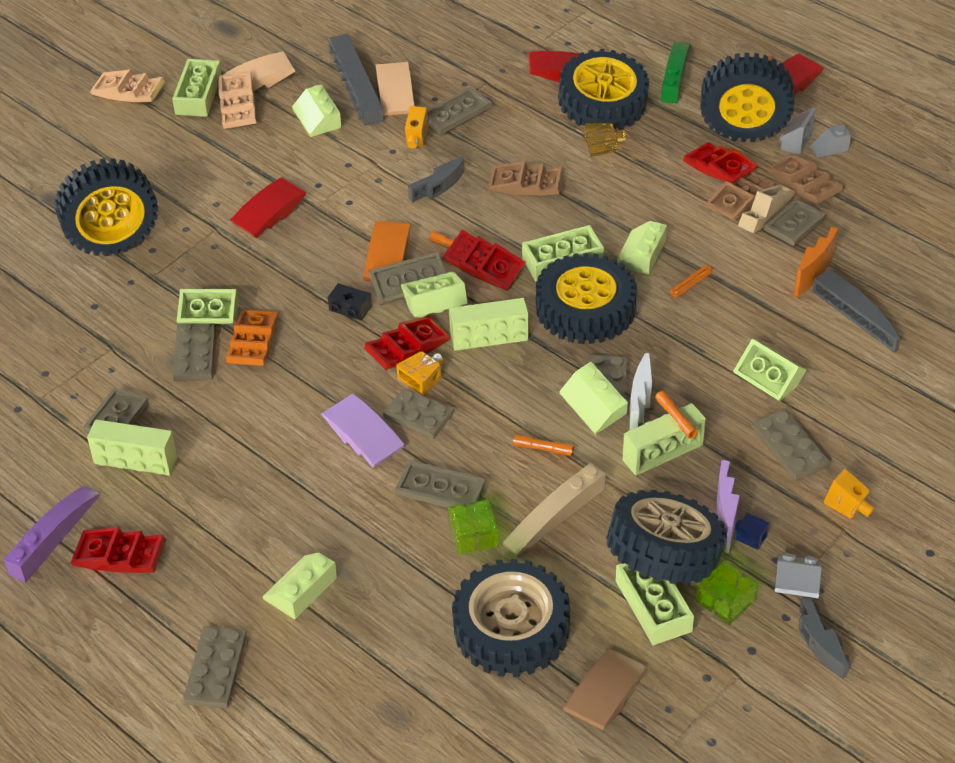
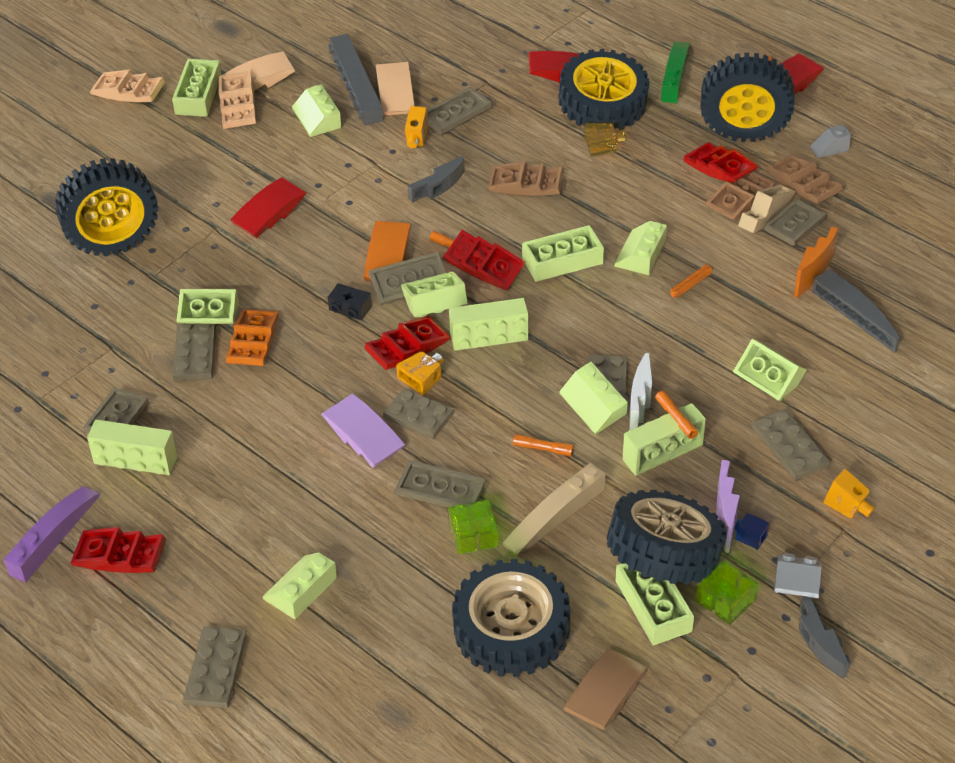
black wheel [536,253,637,344] -> none
light grey slope [780,108,816,155] -> none

